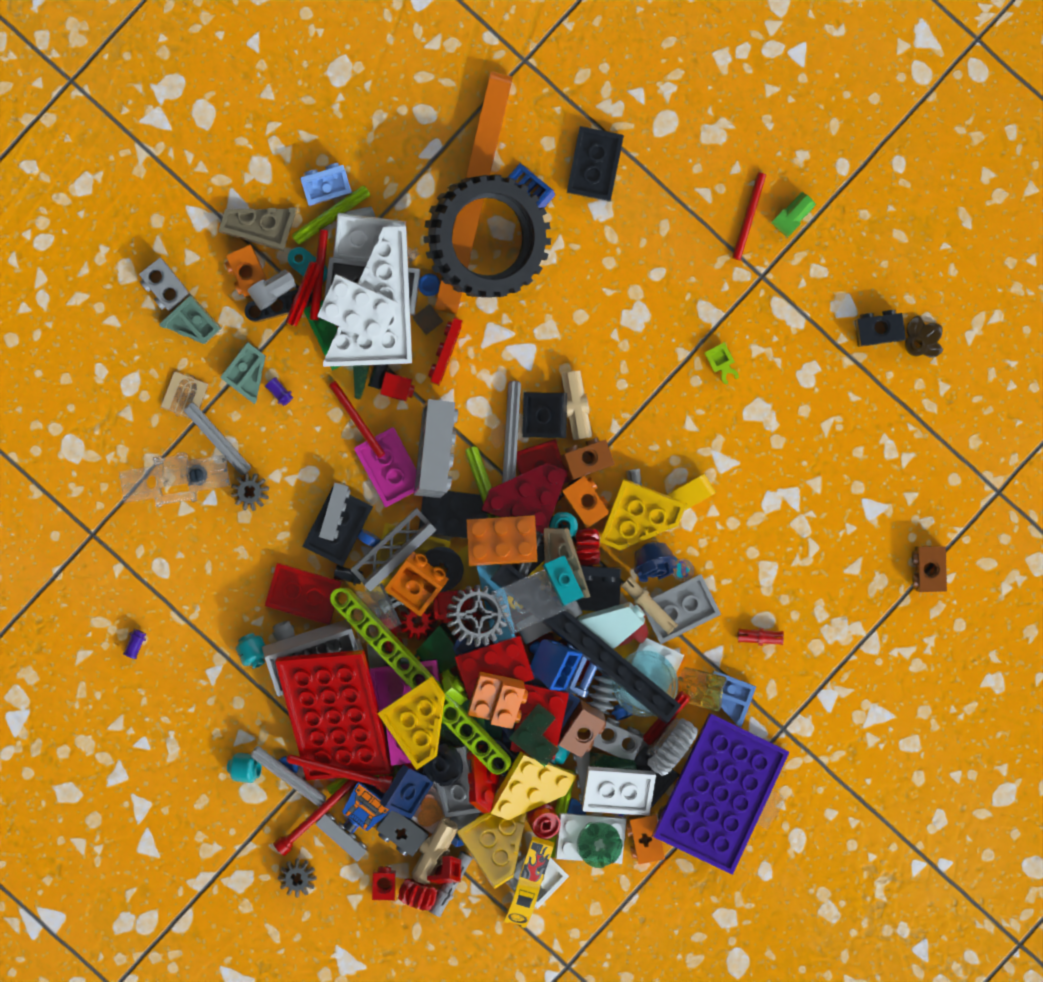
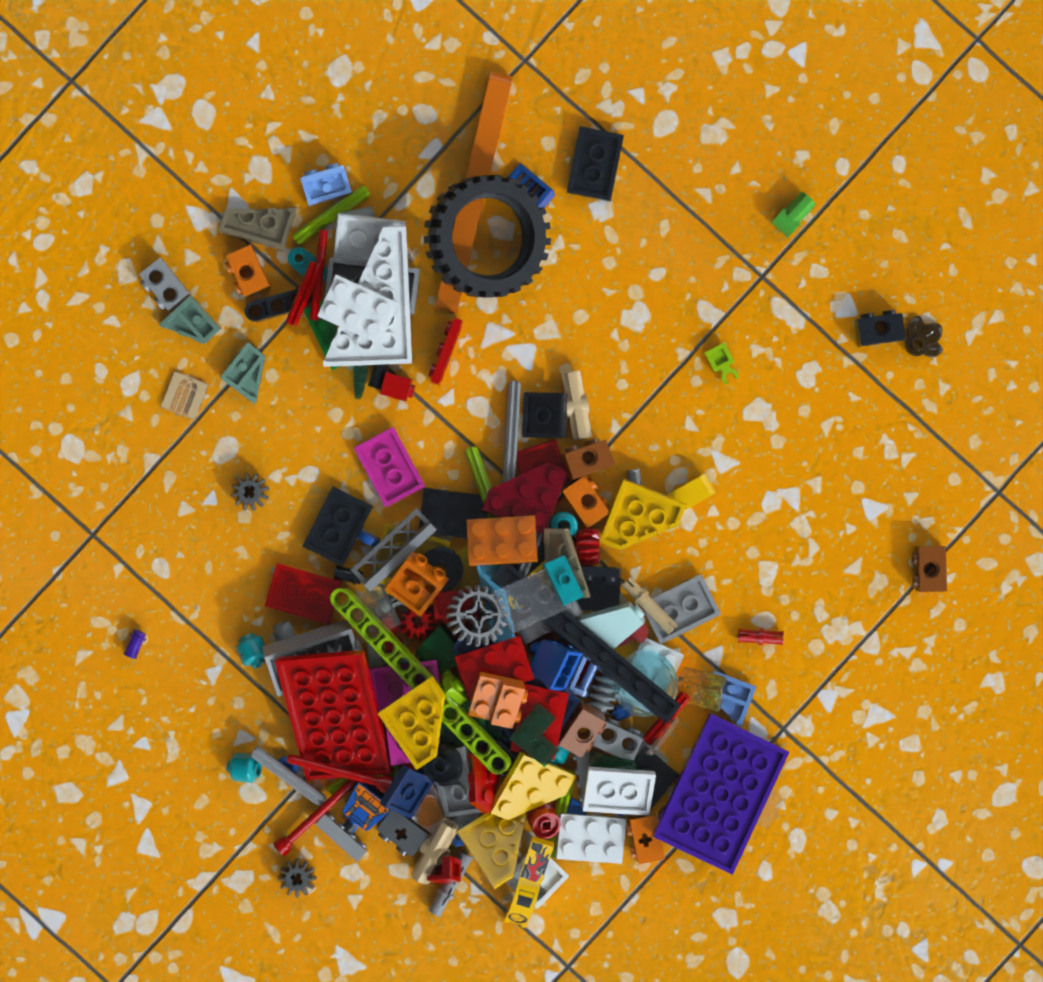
clear piece [119,452,230,508] -> none
light grey axle [184,402,251,475] -> none
light grey piece [247,269,296,310] -> none
dark purple pin [265,377,294,406] -> none
light grey piece [319,483,351,541] -> none
red bar [329,381,386,458] -> none
red brick [372,866,396,901] -> none
red gear [398,878,437,911] -> none
clear smoke tile [412,304,444,335] -> none
light grey brick [414,399,458,498] -> none
blue tile [418,274,441,297] -> none
clear green plate [576,822,623,868] -> none
dark blue cone [634,542,678,582] -> none
light grey gear [648,718,698,776] -> none
clear tile [672,559,694,581] -> none
red piece [732,172,766,261] -> none

